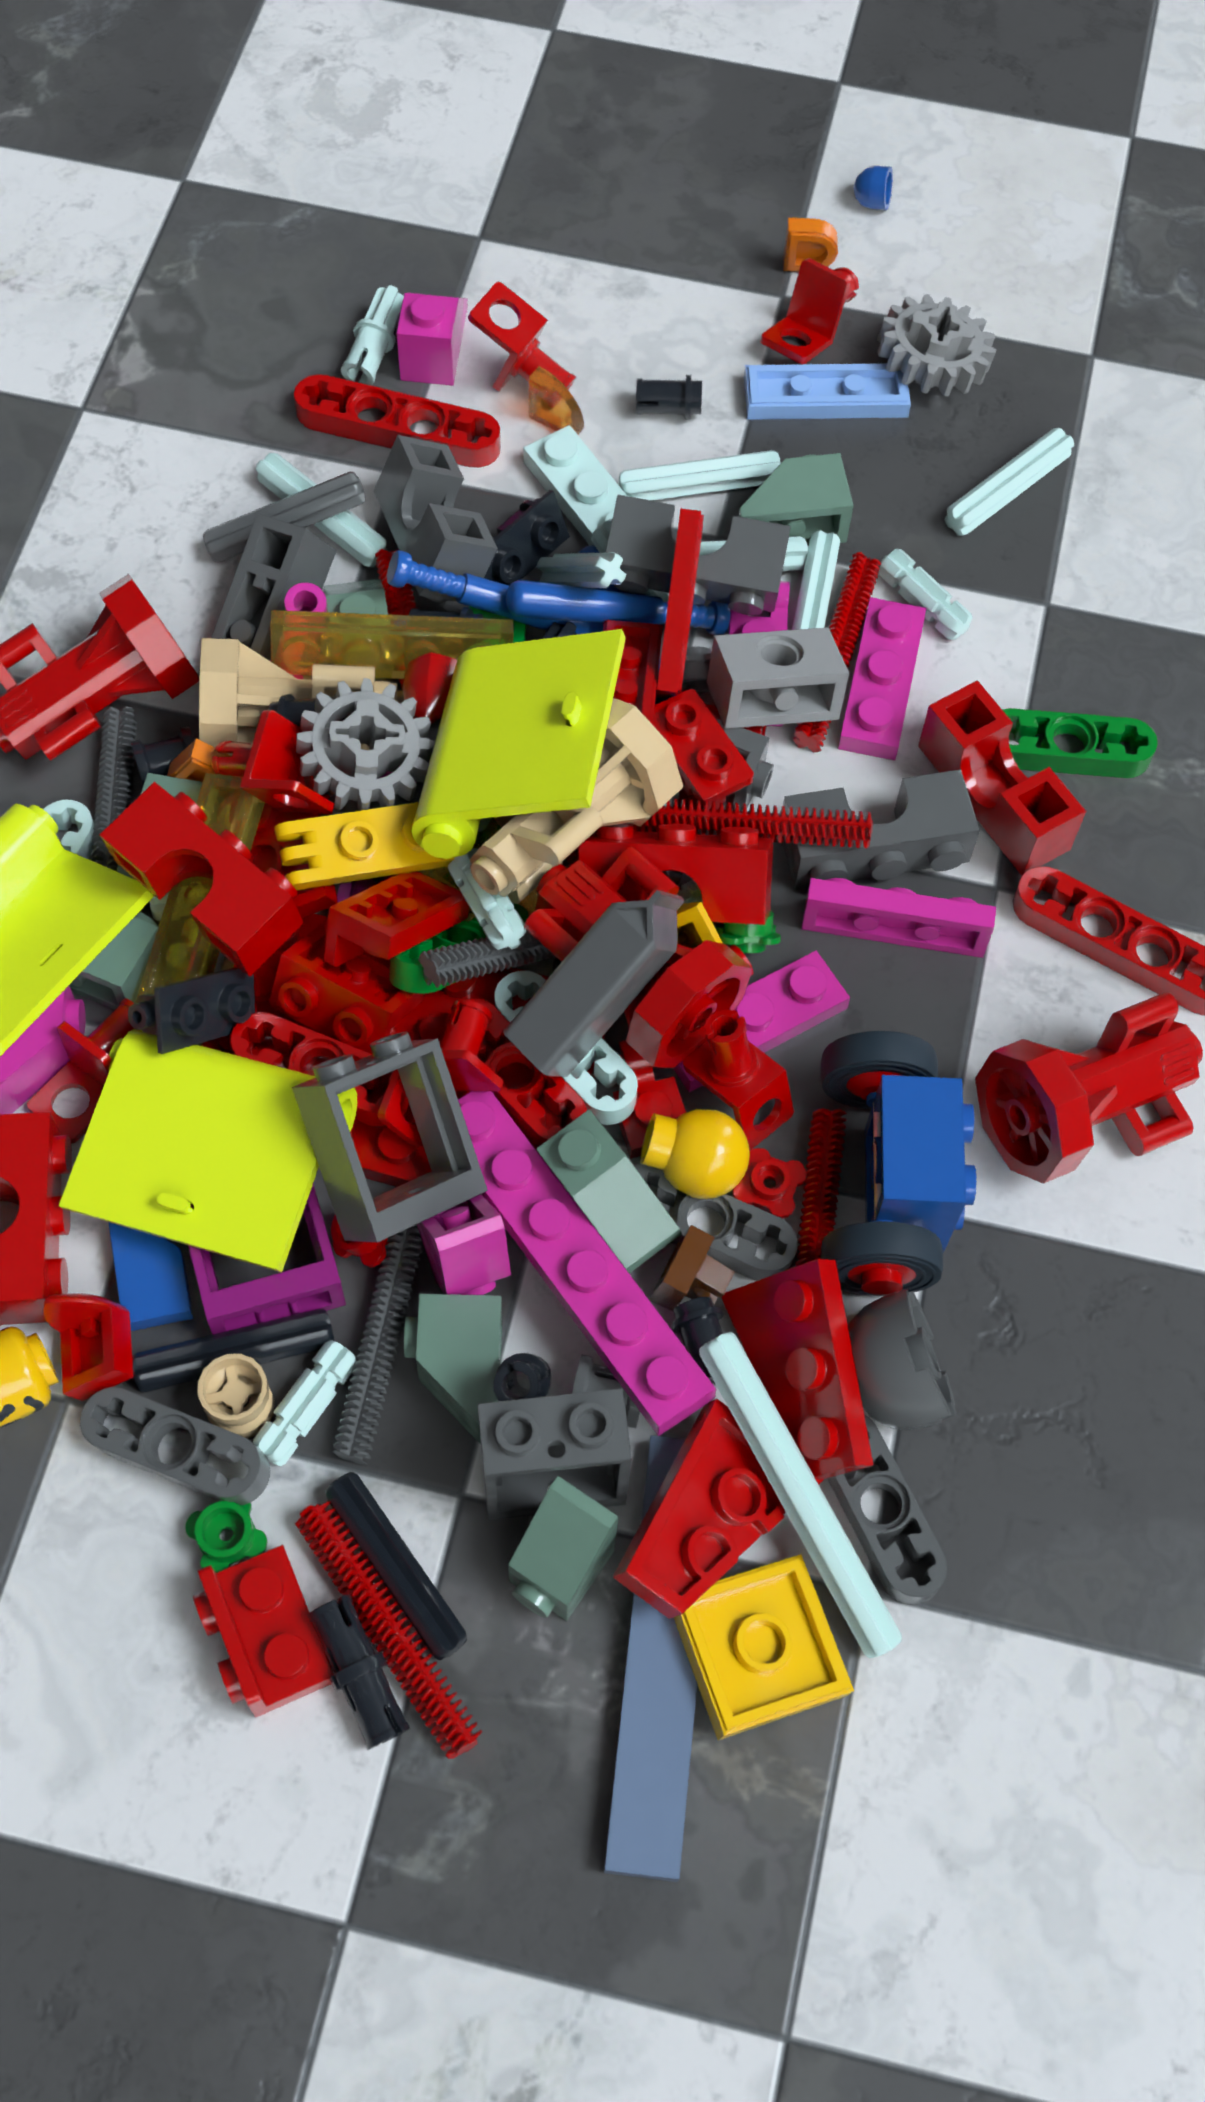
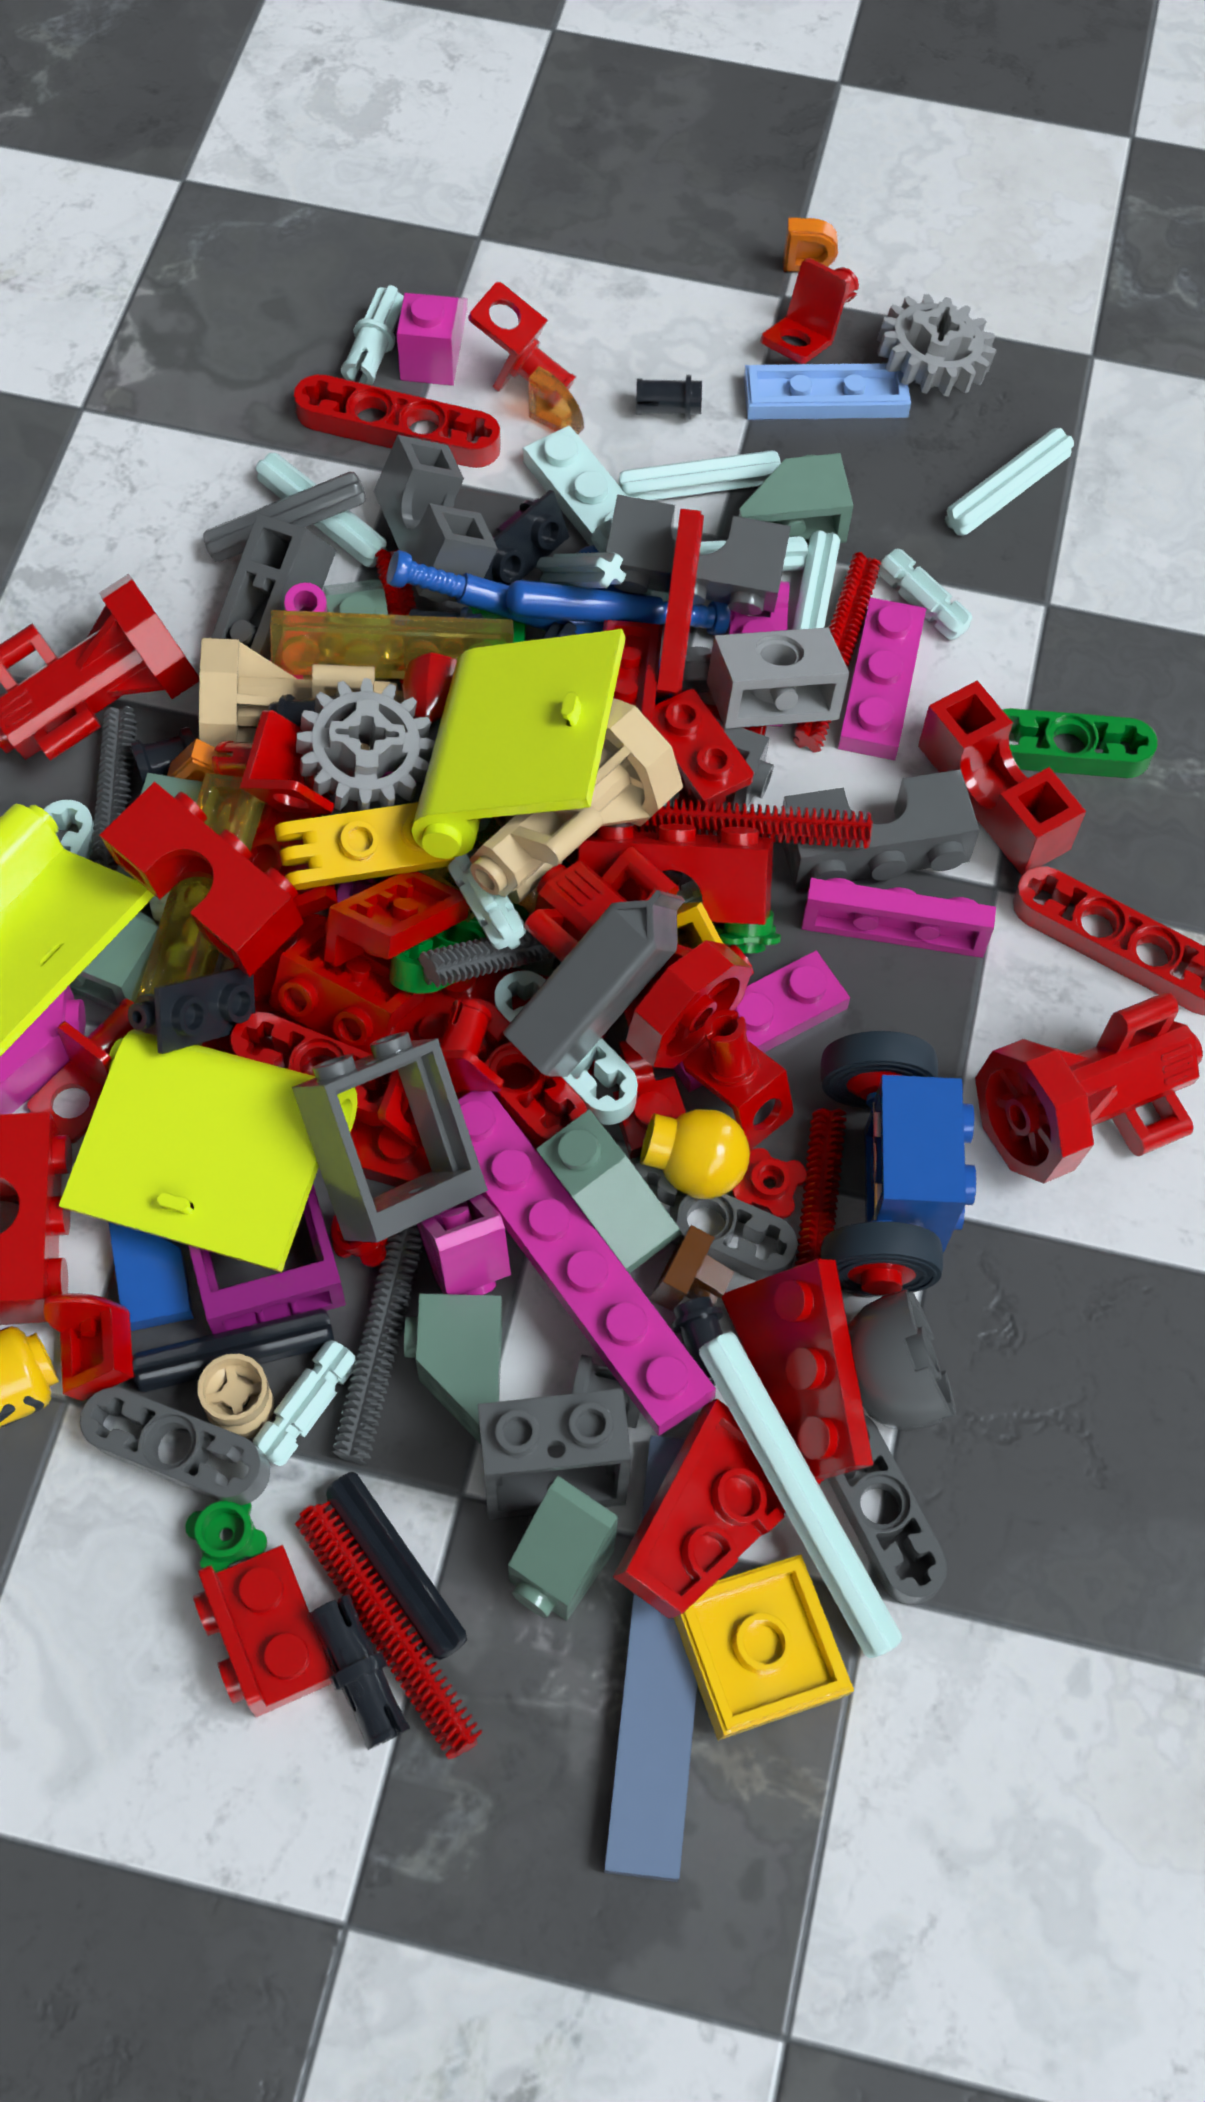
black pin [493,1352,552,1401] -> none
blue hinge [853,166,893,210] -> none

